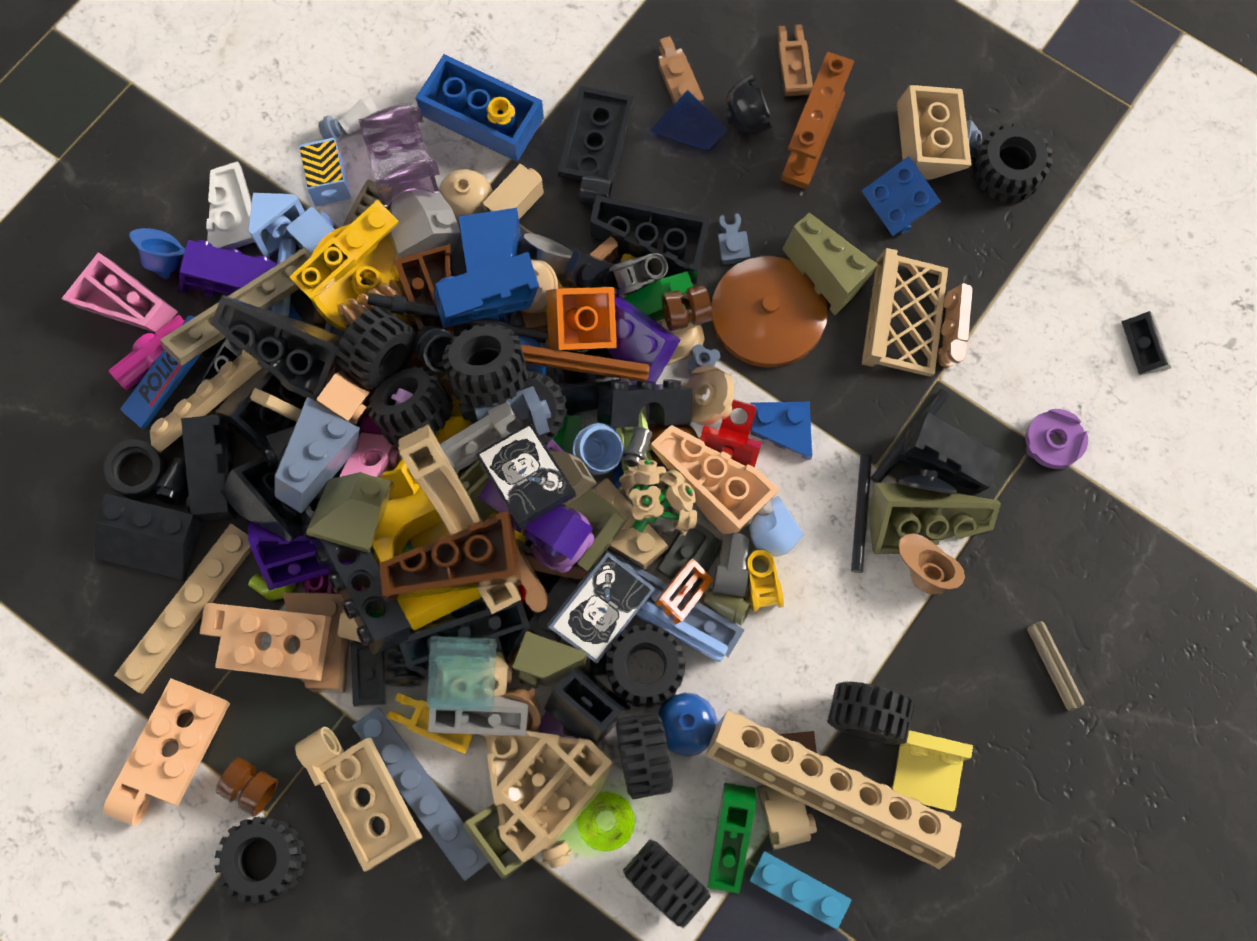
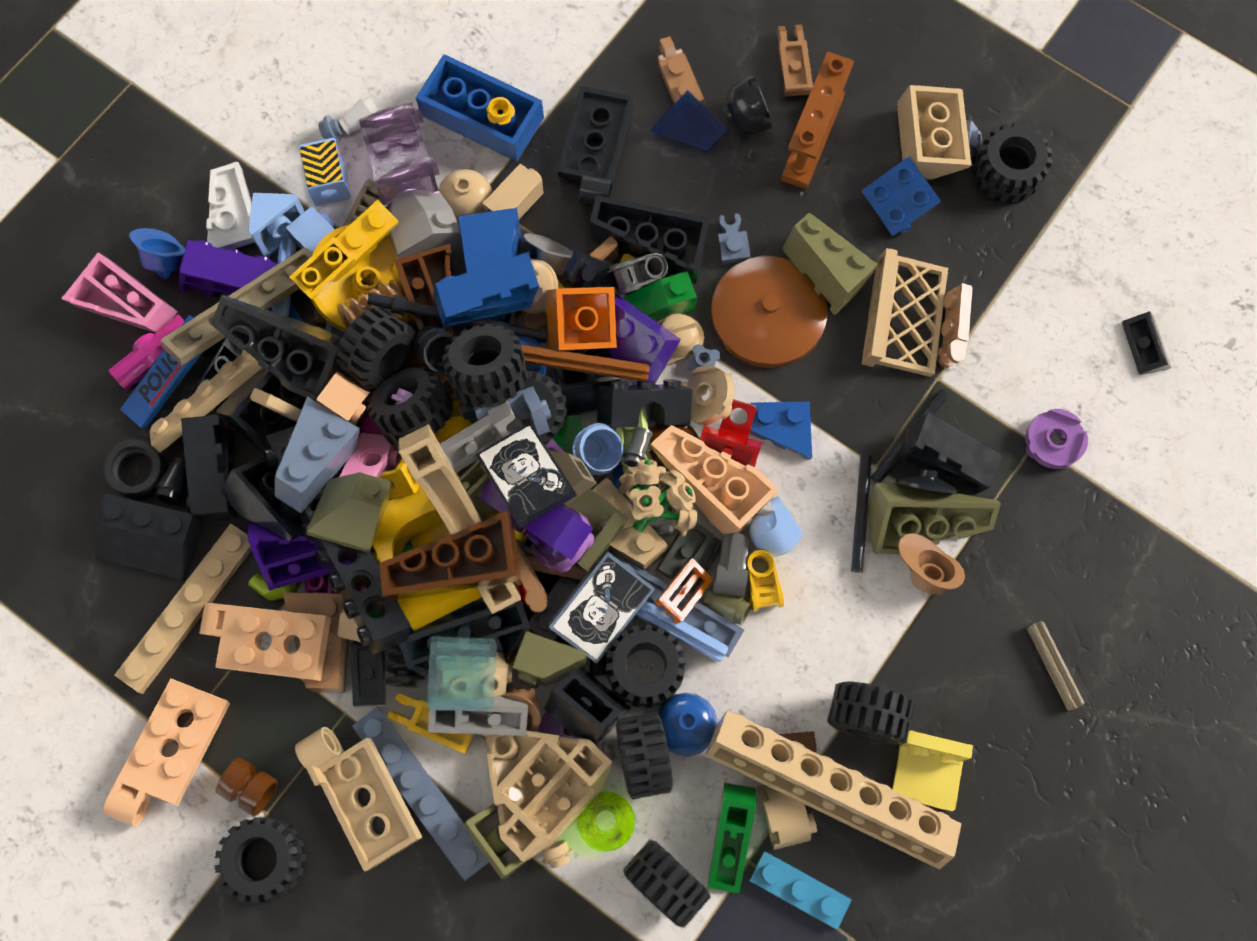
reddish brown wheel [661,285,712,332] -> none

